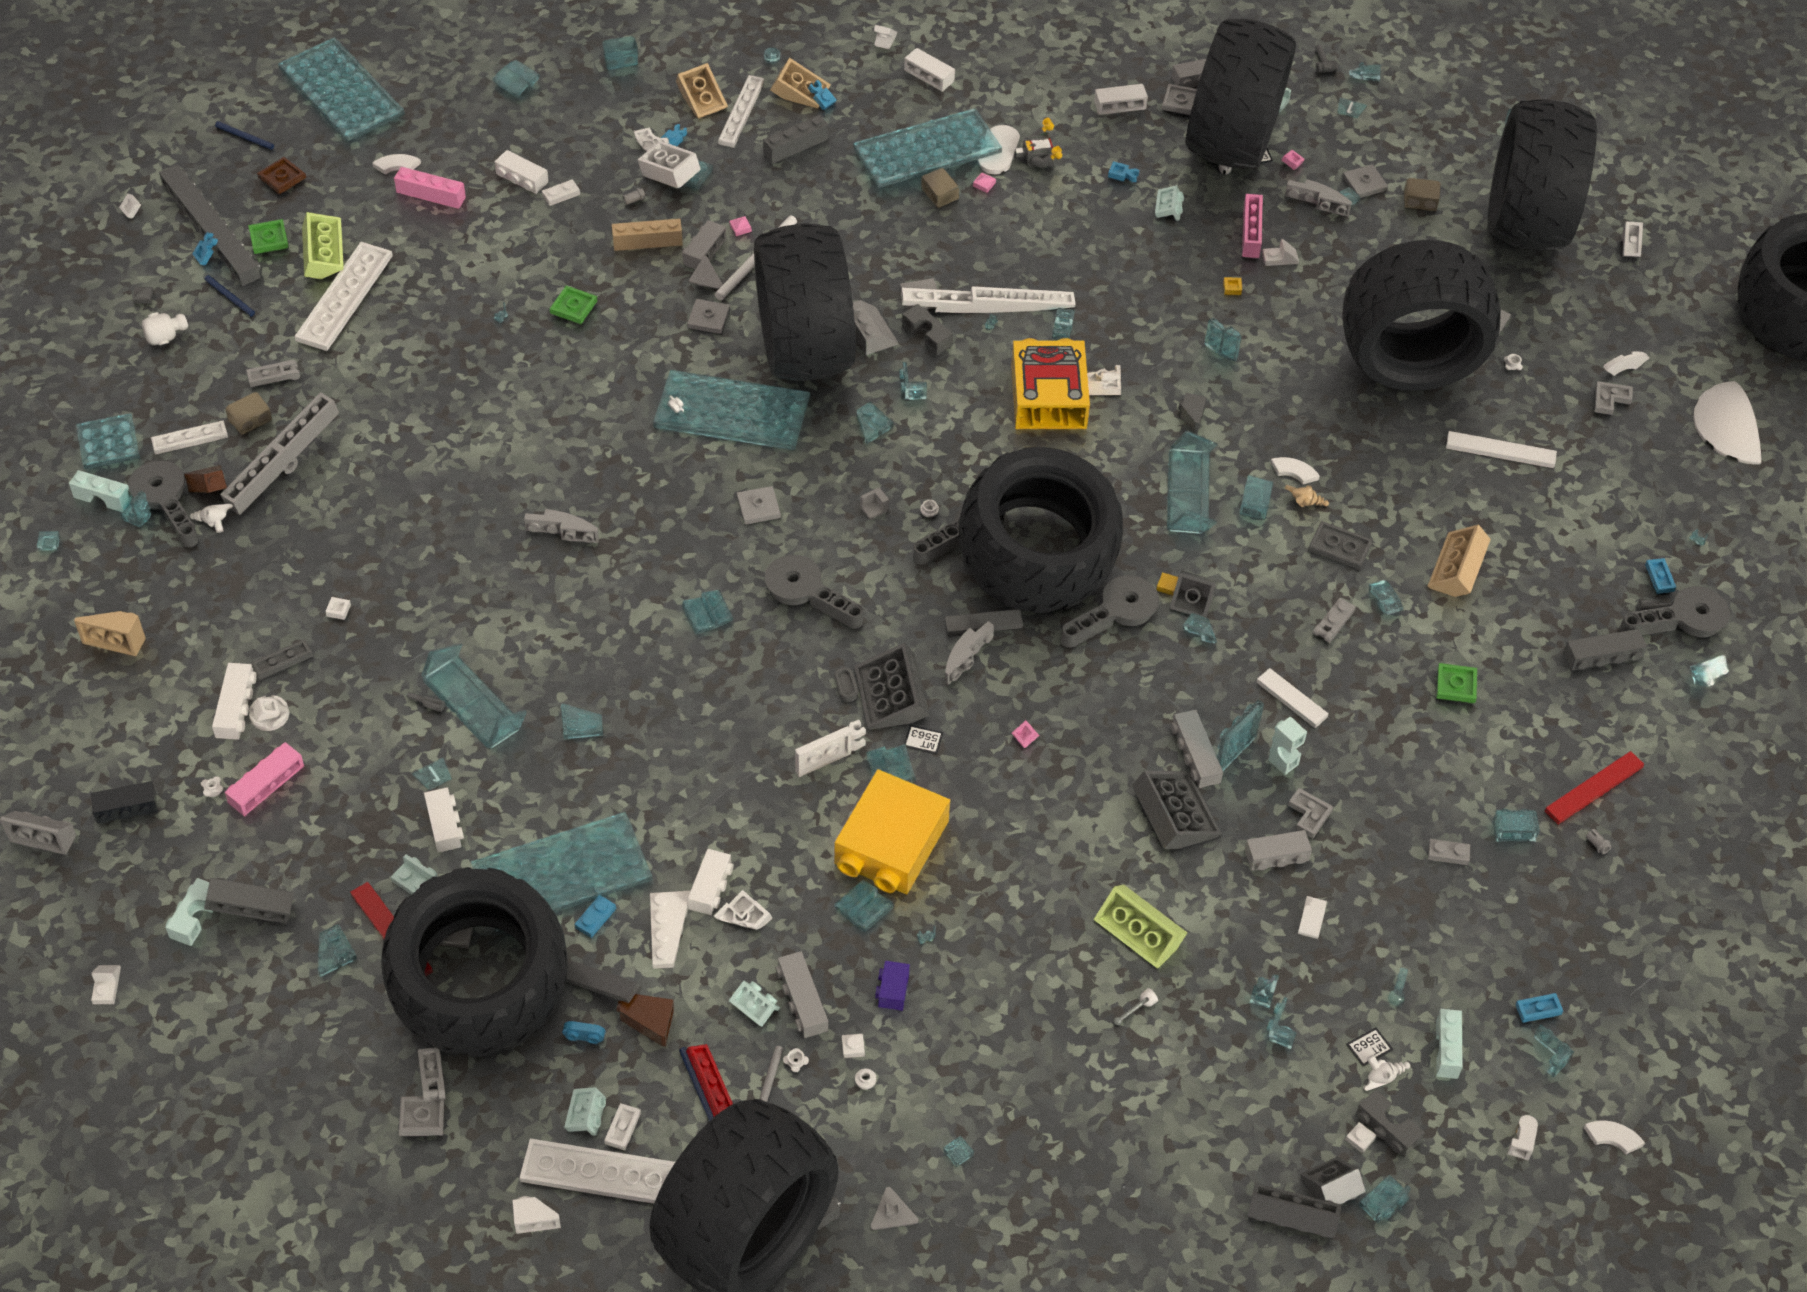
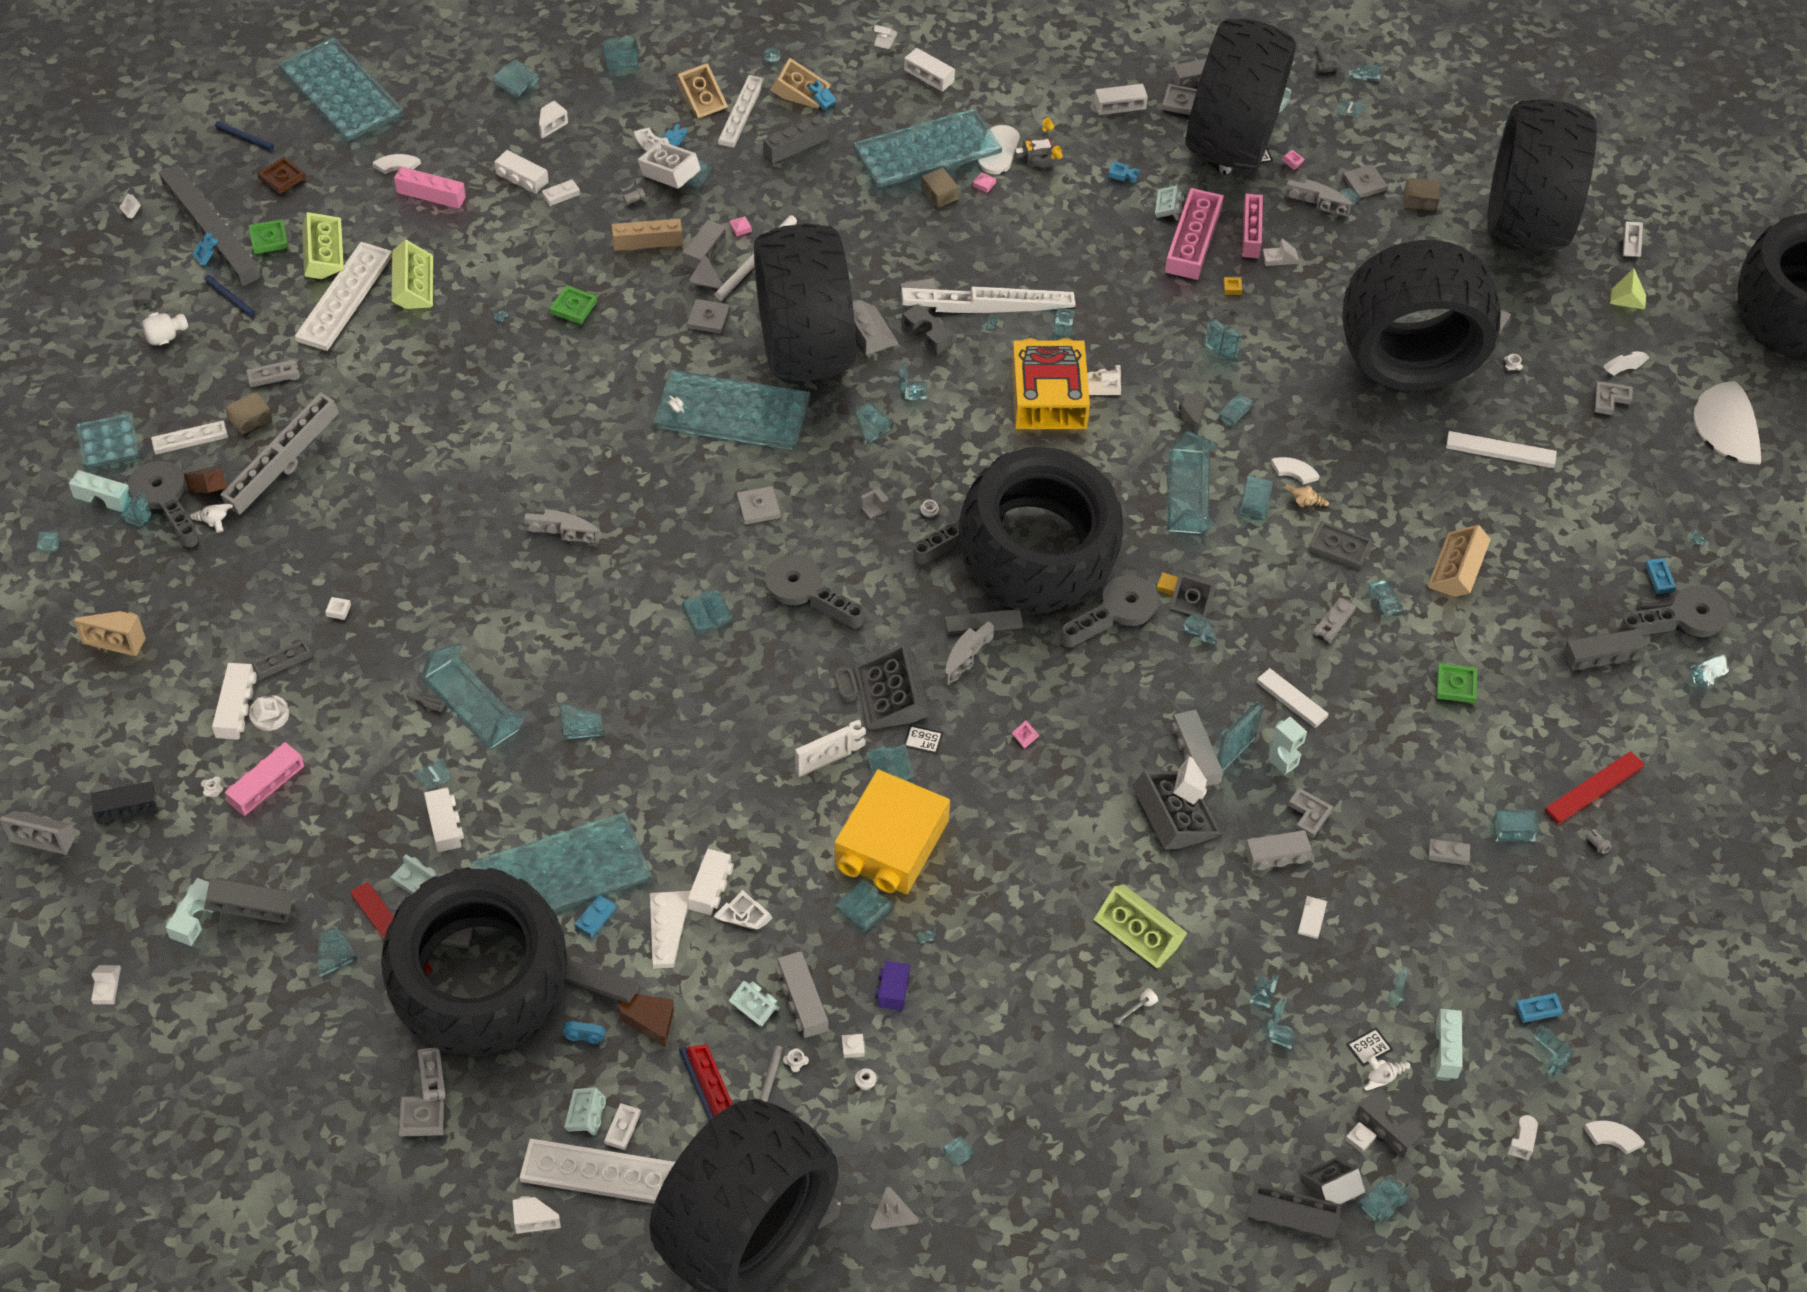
none -> yellowish green slope [392,239,433,309]
none -> white slope [539,101,568,138]
none -> bright pink brick [1165,188,1224,280]
none -> white slope [1174,756,1207,805]
none -> clear light blue plate [1219,393,1254,426]
none -> yellowish green slope [1610,268,1646,309]

